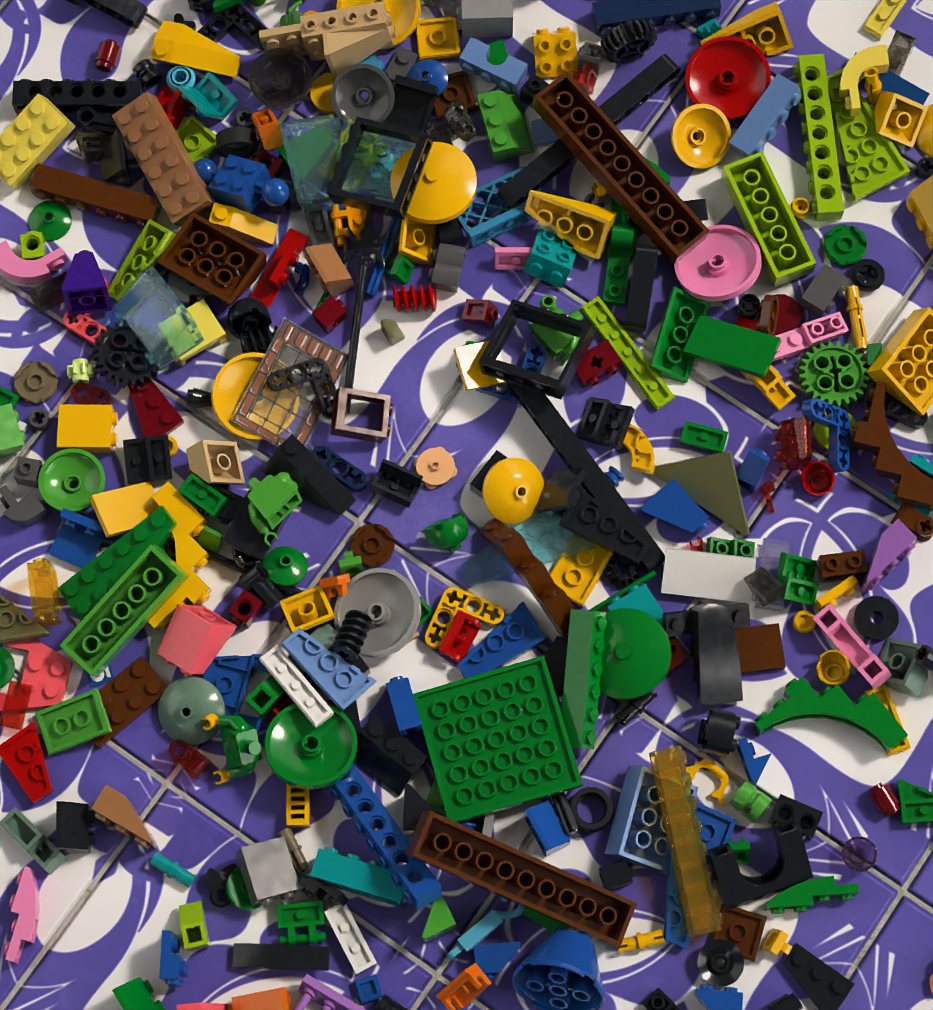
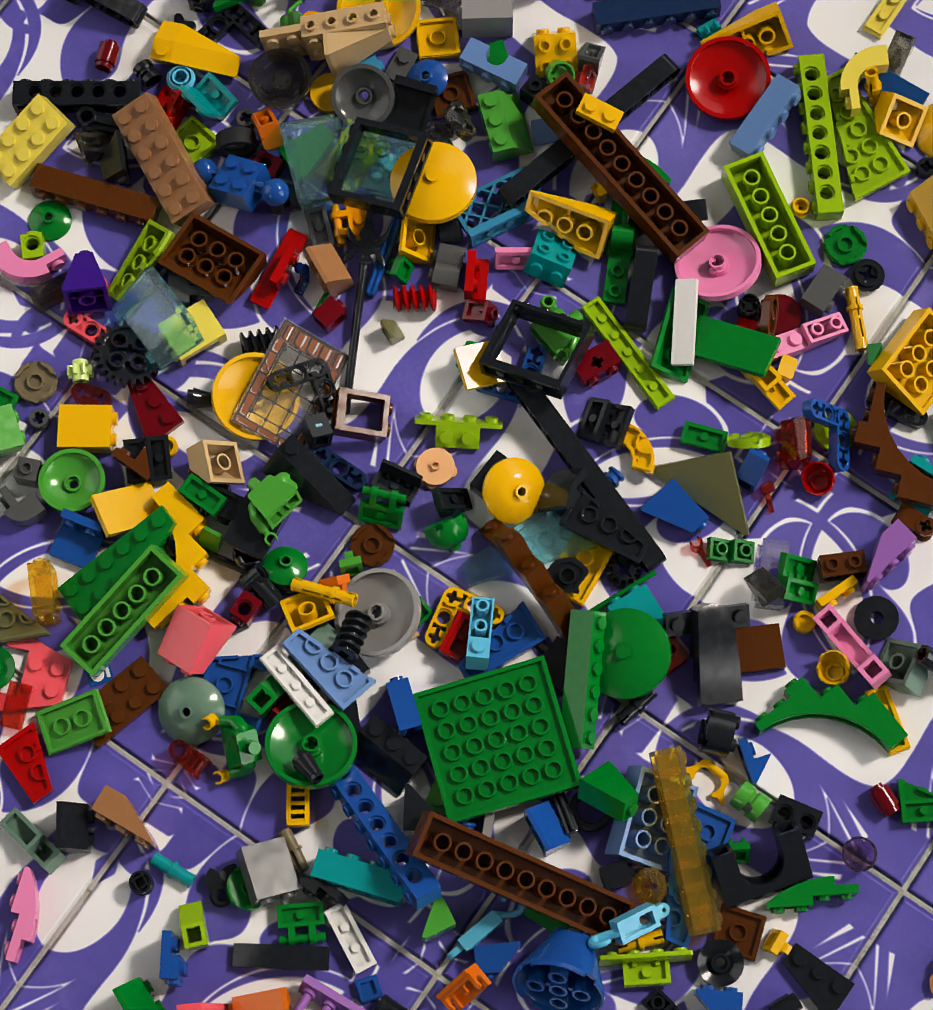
yellow slope [209,203,279,246] -> none
black cylinder [228,298,272,338] -> none
black gear [600,18,657,63] -> none
white tile [661,548,756,603] -> none
yellow dish [671,104,731,169] -> none
bright green gear [798,340,870,408] -> none
none -> reddish brown slope [110,446,150,482]
none -> black wheel [129,871,154,896]
none -> yellow pin [290,577,358,608]
none -> black cone [292,750,324,784]
none -> black brick [301,412,334,450]
none -> green plate [358,485,407,530]
none -> lime bracket [414,412,503,449]
none -> black slope [431,488,473,518]
none -> red bracket [464,250,489,300]
none -> medium azure slope [465,596,495,671]
none -> bright green wheel [544,60,575,84]
none -> black animal [547,557,589,594]
none -> yellow plate [575,93,624,133]
none -> green slope [578,761,639,822]
none -> medium azure piece [587,902,670,949]
none -> lime bracket [598,947,693,988]
none -> clear yellow gear [633,867,669,904]
none -> white tile [671,278,699,366]
none -> lime tile [726,432,771,449]
none -> yellow slope [777,354,798,384]

